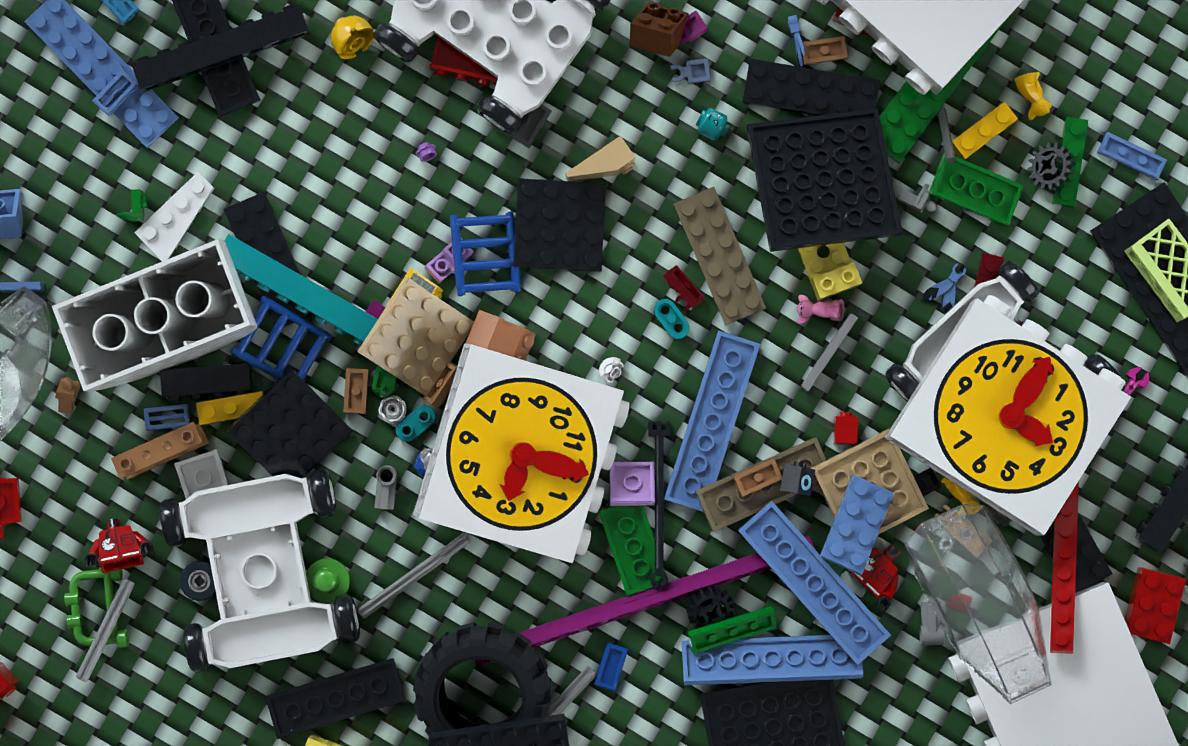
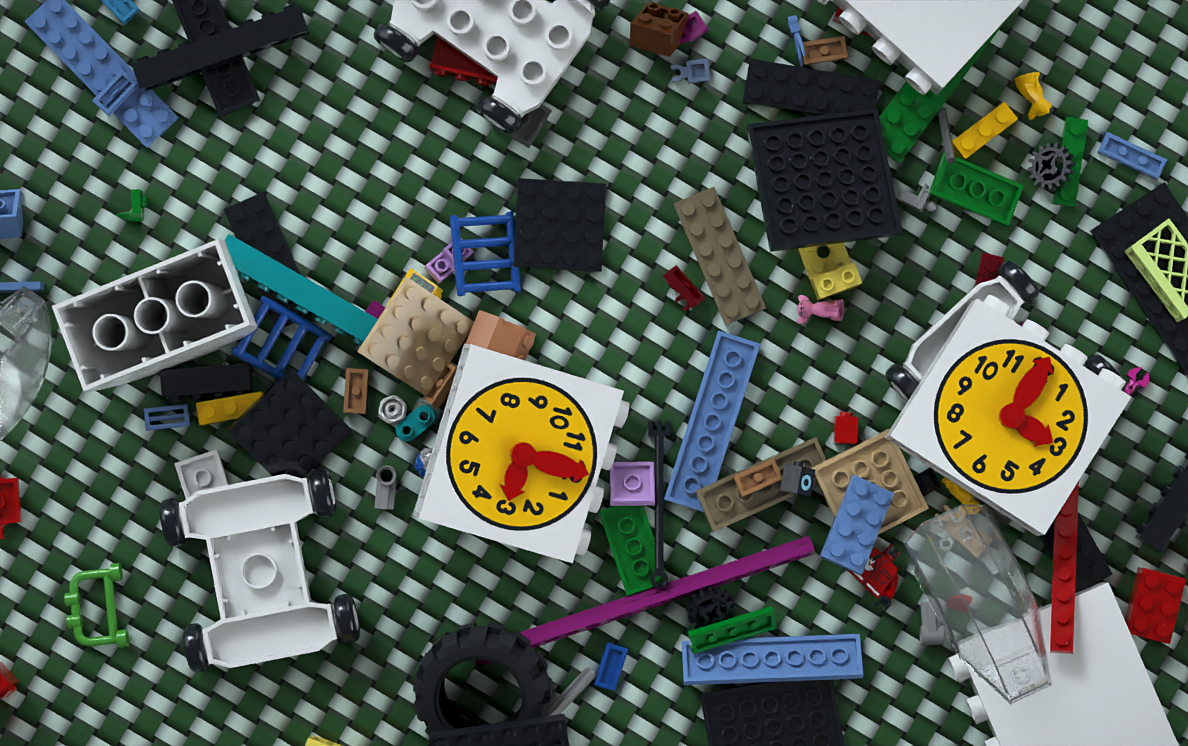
medium nougat piece [55,377,81,414] -> none
light grey axle [76,579,135,682] -> none
red torso [85,518,155,573] -> none
medium nougat fence [111,422,210,480] -> none
white wing [134,172,214,262] -> none
black wheel [180,561,216,601] -> none
black plate [265,658,406,739] -> none
bright green plate [306,558,350,603] -> none
yellow cylinder [330,15,375,59] -> none
light grey axle [358,533,470,618] -> none
green plate [372,365,397,398] -> none
medium lavender plate [415,142,437,162] -> none
tan slope [565,136,636,182] -> none
white plate [599,357,624,383] -> none
teal plate [654,299,689,339] -> none
teal head [696,108,730,140] -> none
medium blue plate [738,501,891,665] -> none
light grey tile [800,314,858,392] -> none
medium blue piece [922,263,966,314] -> none

